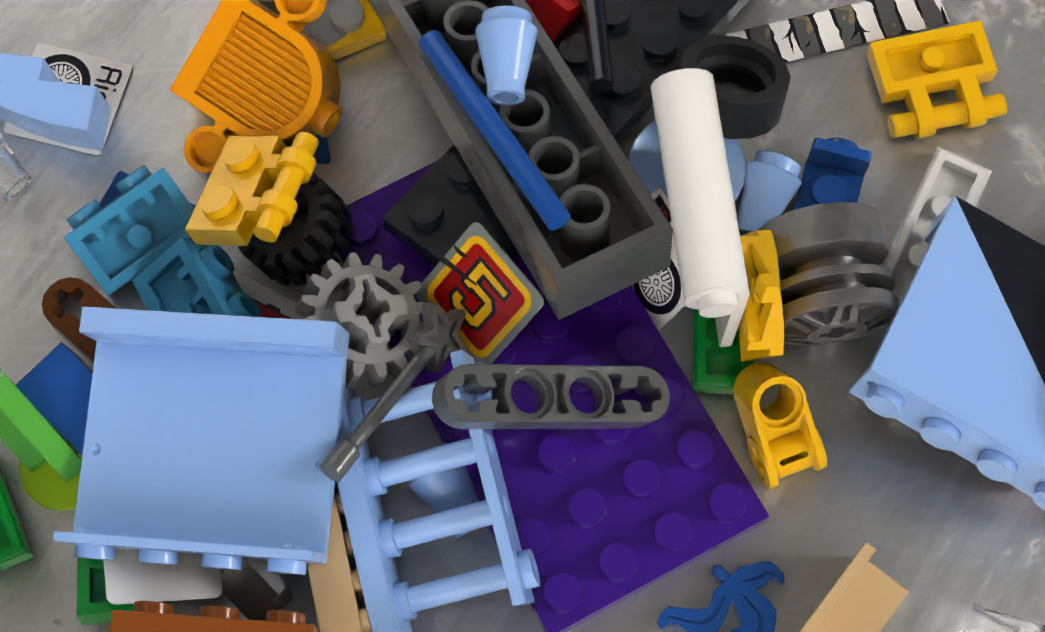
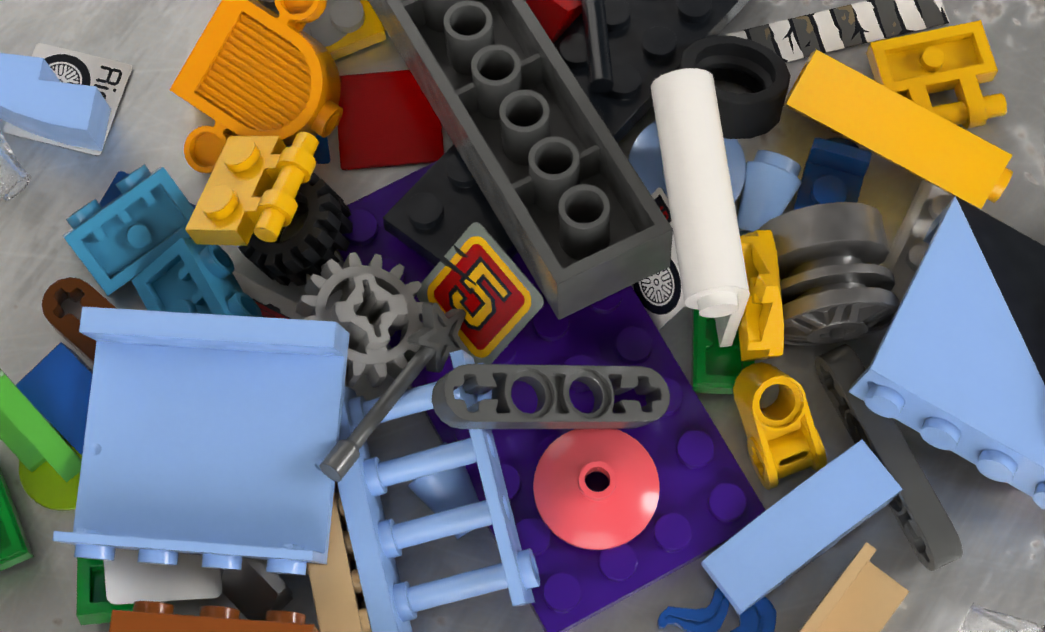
blue bar [419,30,571,230] -> none
light blue cone [475,6,538,105] -> none
none -> red sticker [338,70,444,170]
none -> coral dish [533,429,660,550]
none -> light blue slope [701,439,903,615]
none -> yellow slope [784,49,1013,209]
none -> dark grey beam [815,344,963,571]

